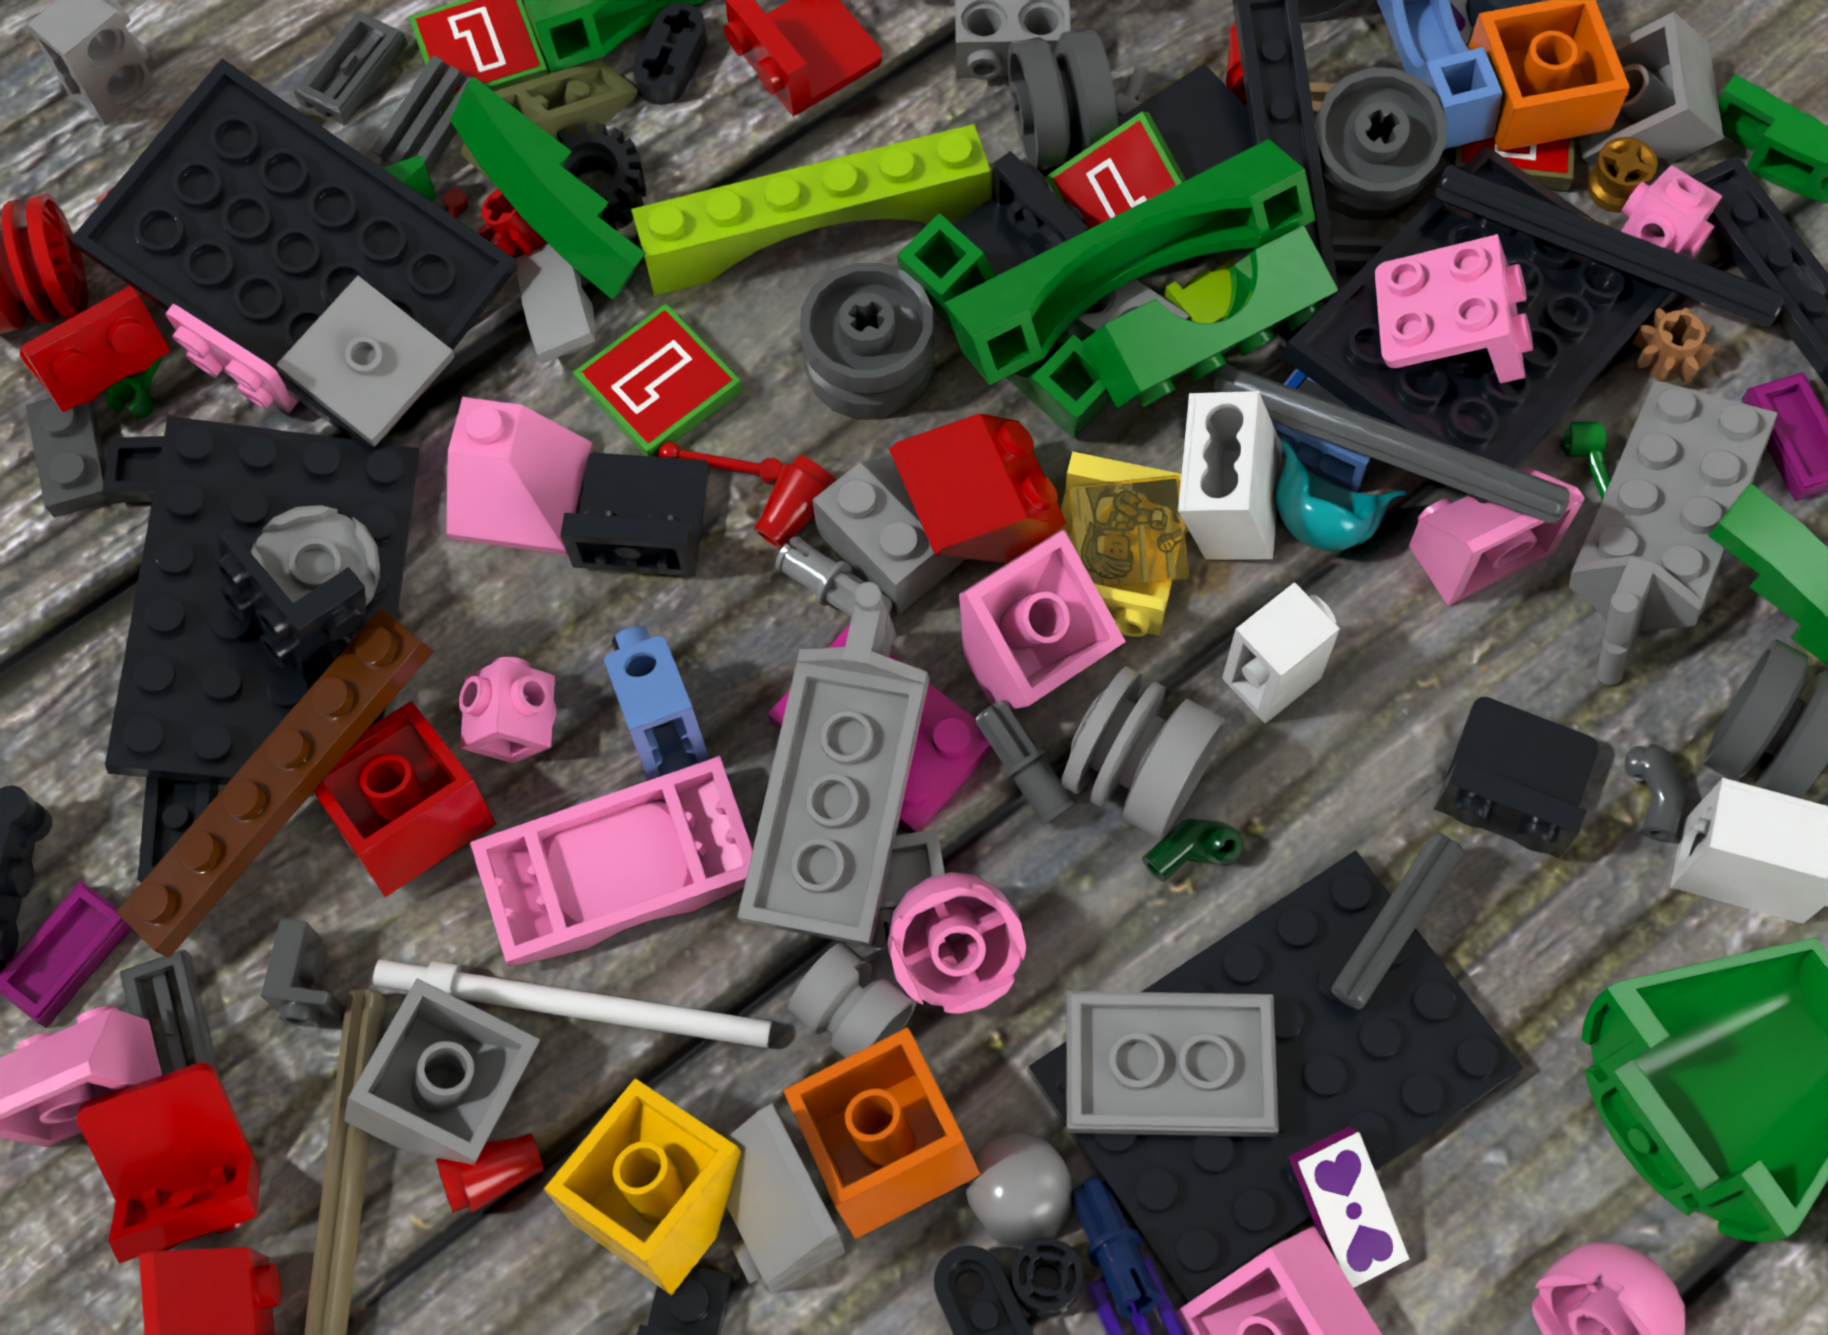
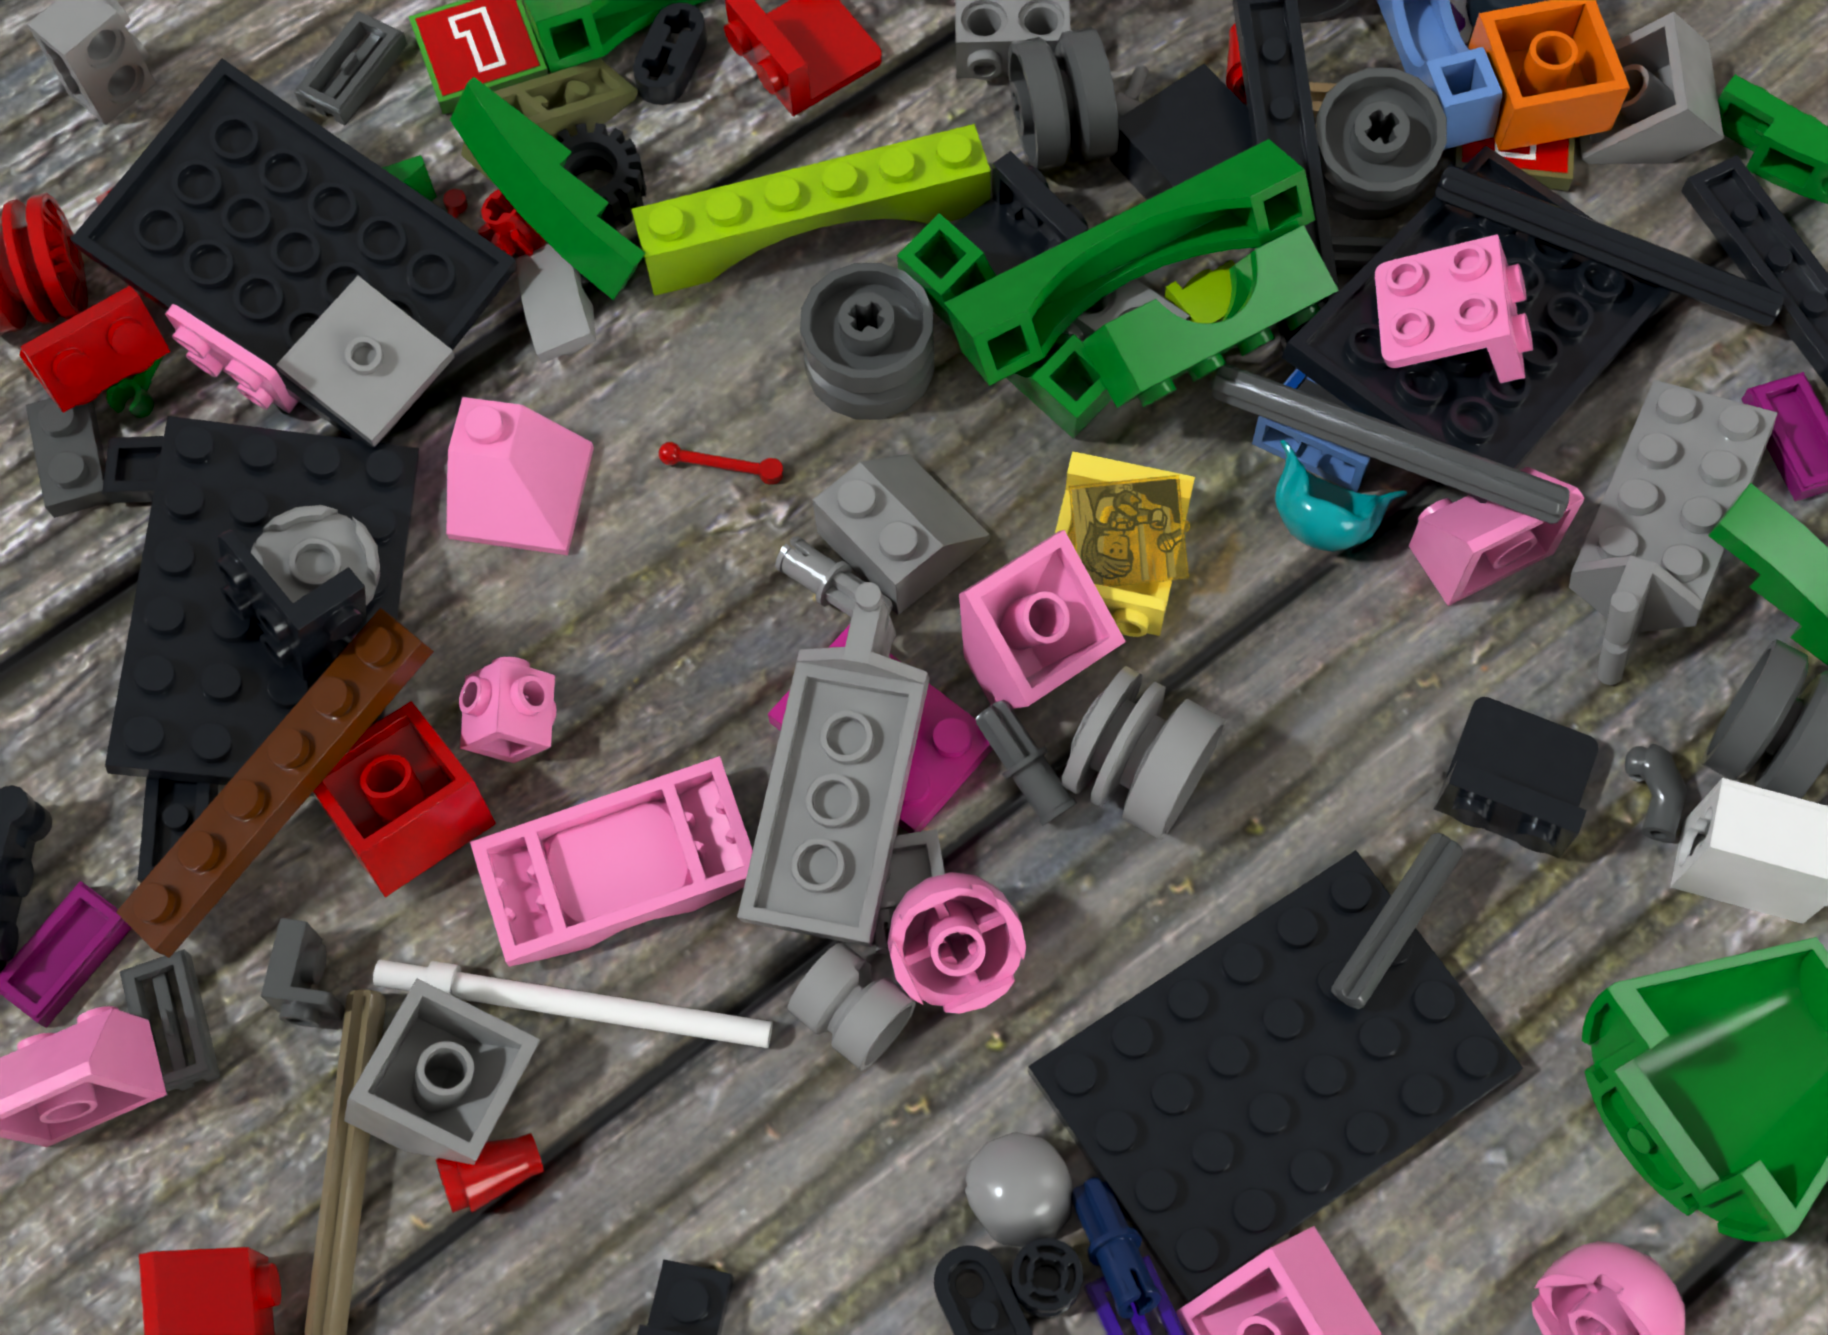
red bracket [77,1063,261,1264] -> none
dark grey tile [371,55,472,174] -> none
yellow slope [544,1078,741,1295] -> none
black bracket [561,453,710,576] -> none
red tile [573,303,743,457] -> none
medium blue torso [603,626,710,781] -> none
light grey slope [722,1104,846,1294] -> none
red cone [753,455,836,549] -> none
orange brick [783,1027,981,1239] -> none
red slope [889,413,1067,563] -> none
red tile [1046,111,1186,229] -> none
light grey tile [1066,991,1279,1137] -> none
dark green arm [1142,818,1243,882] -> none
white piece [1178,391,1282,560] -> none
white brick [1222,582,1340,724] -> none
tile [1288,1127,1409,1288] -> none
green hand [1563,421,1611,500] -> none
pearl gold wheel [1587,137,1658,213] -> none
bright pink brick [1621,165,1722,257] -> none
medium nougat gear [1632,307,1715,384] -> none

